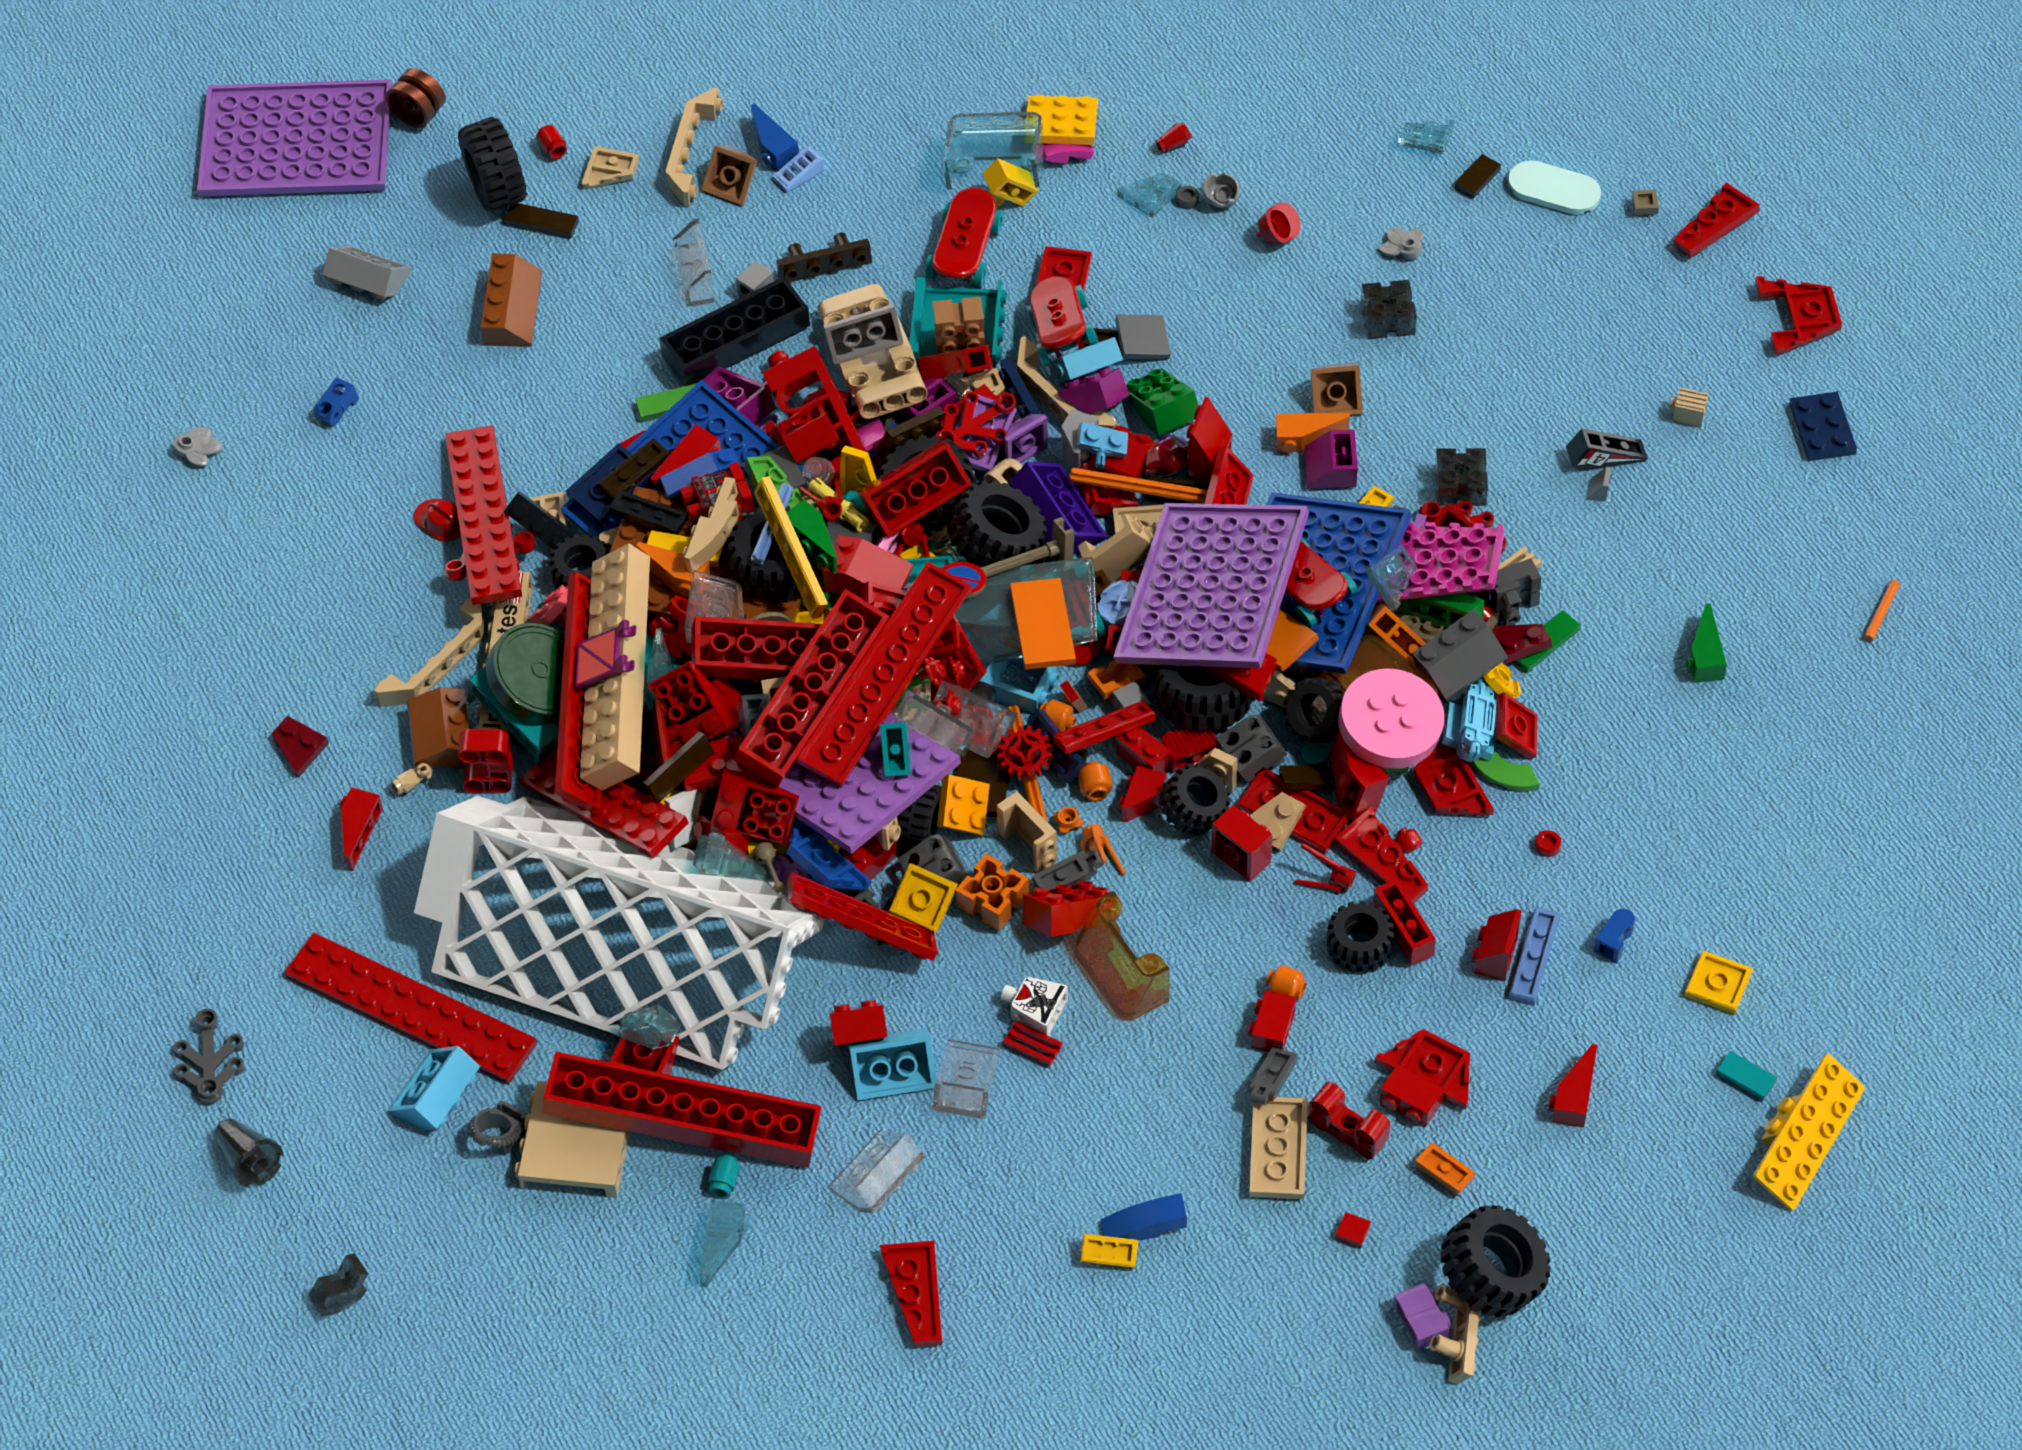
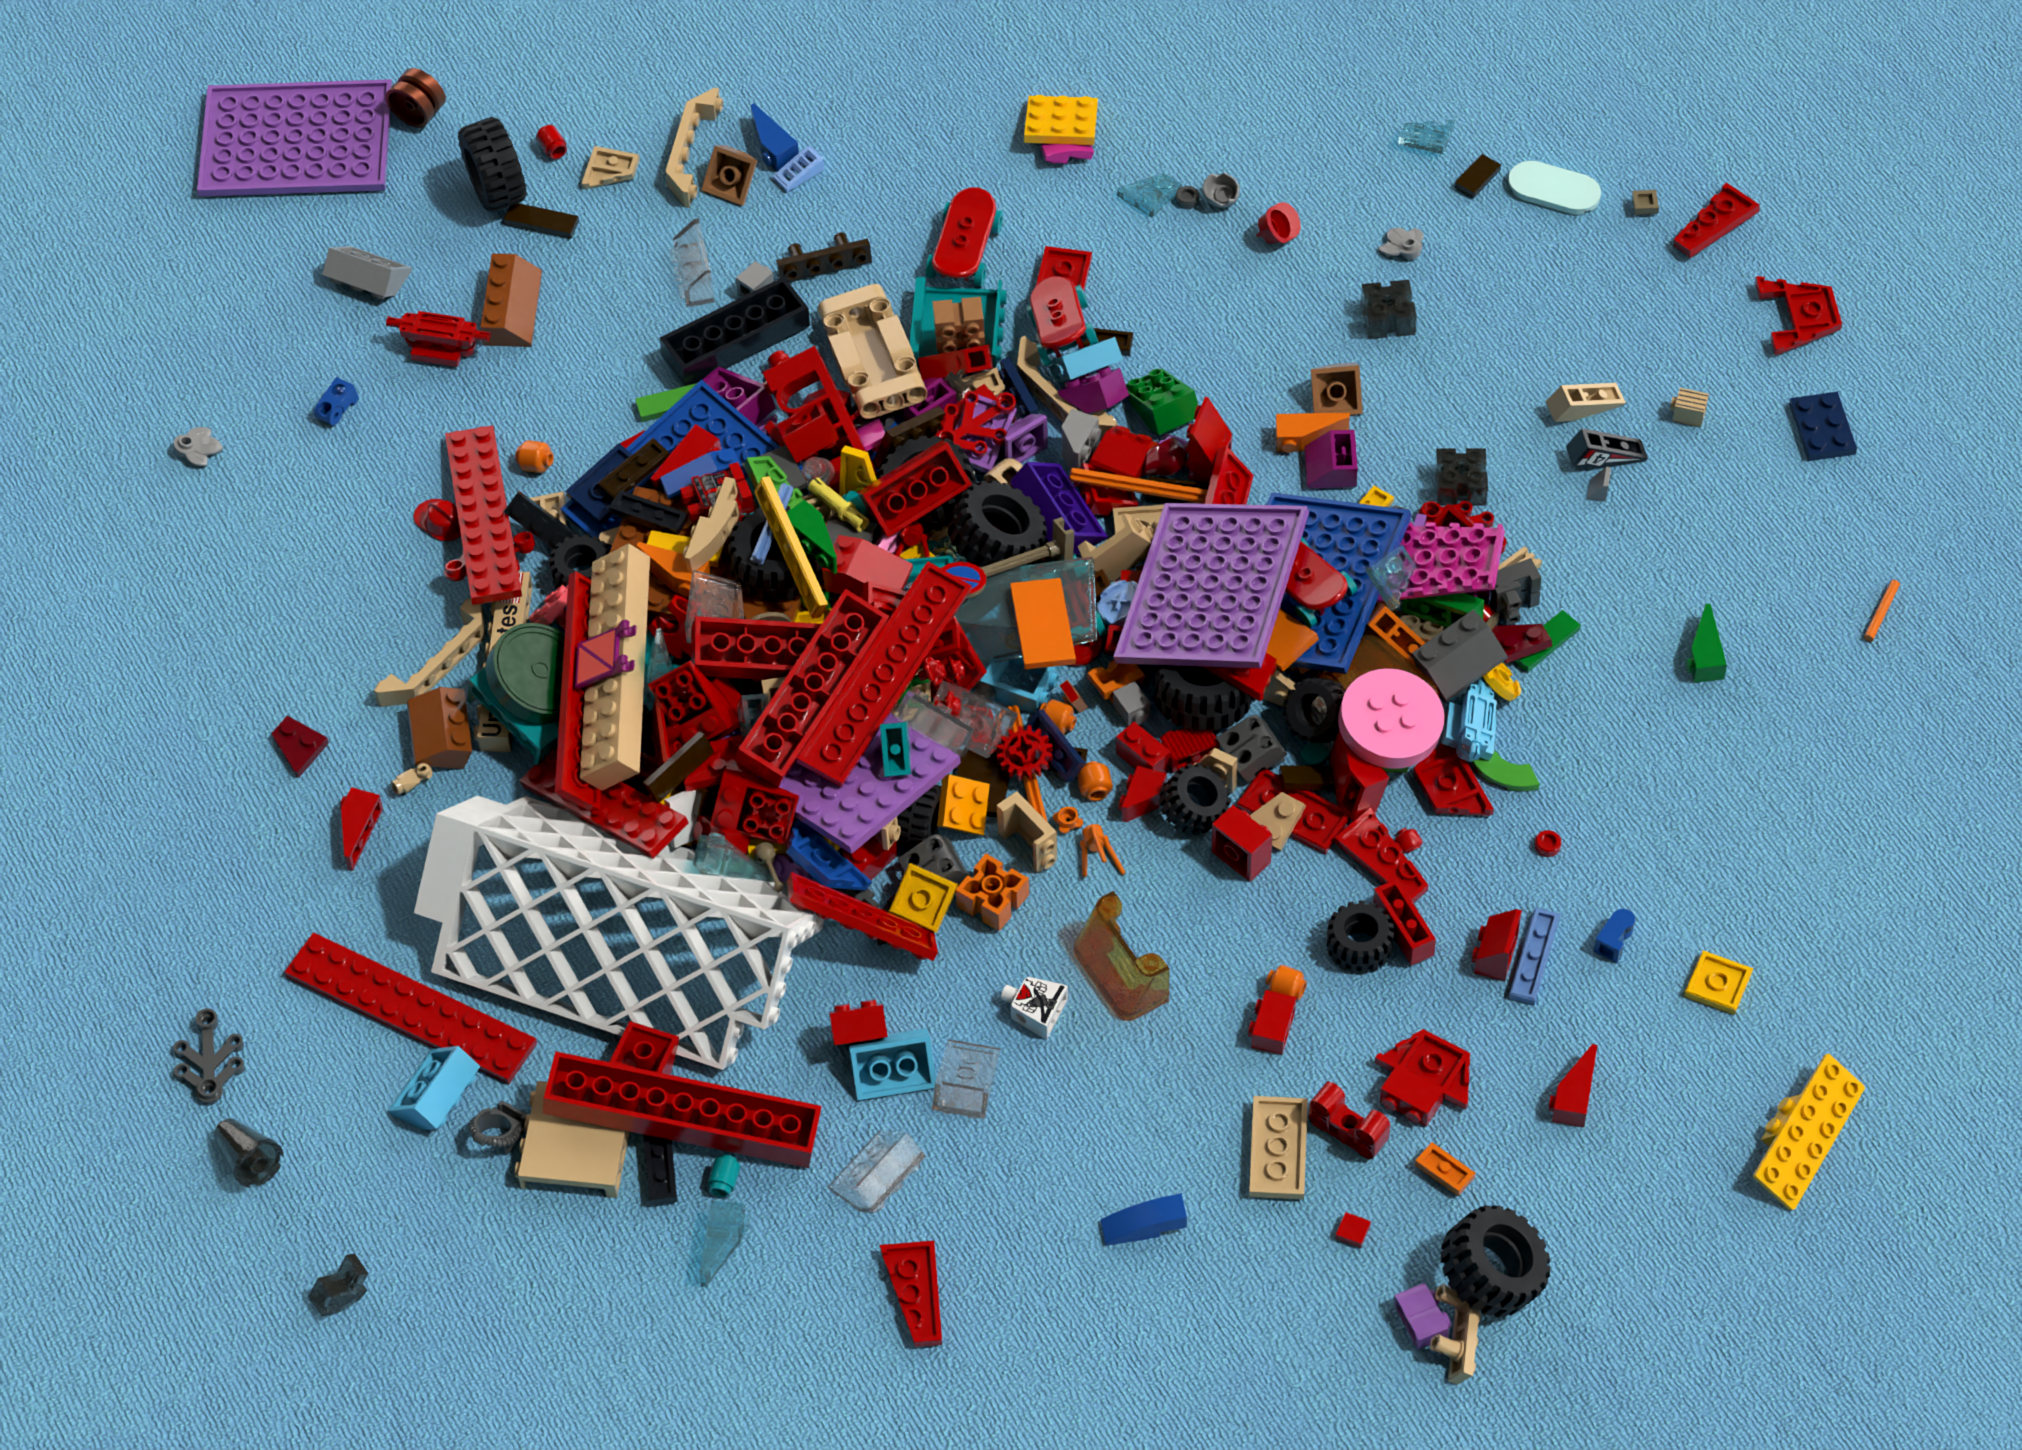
red beam [458,729,513,793] -> none
clear light blue slope [617,1005,682,1049] -> none
red plant [799,479,844,523] -> none
light grey slope [823,304,904,364] -> none
clear light blue windscreen [942,112,1044,189] -> none
yellow brick [982,158,1039,207] -> none
red tile [1003,1021,1063,1067] -> none
red slope [1022,881,1118,937] -> none
dark grey hinge [1032,850,1104,889] -> none
red tile [1053,701,1156,754] -> none
dark azure plate [1076,422,1128,469] -> none
yellow plate [1080,1234,1138,1268] -> none
dark grey tile [1115,314,1171,359] -> none
red cone [1155,122,1192,153] -> none
dark grey hinge [1249,1047,1297,1106] -> none
red plant [1295,843,1356,893] -> none
red tile [1496,692,1538,760] -> none
teal tile [1716,1050,1777,1101] -> none
none -> red piece [386,311,491,367]
none -> orange head [515,440,554,474]
none -> black plate [643,1134,678,1205]
none -> tan slope [1545,383,1626,422]

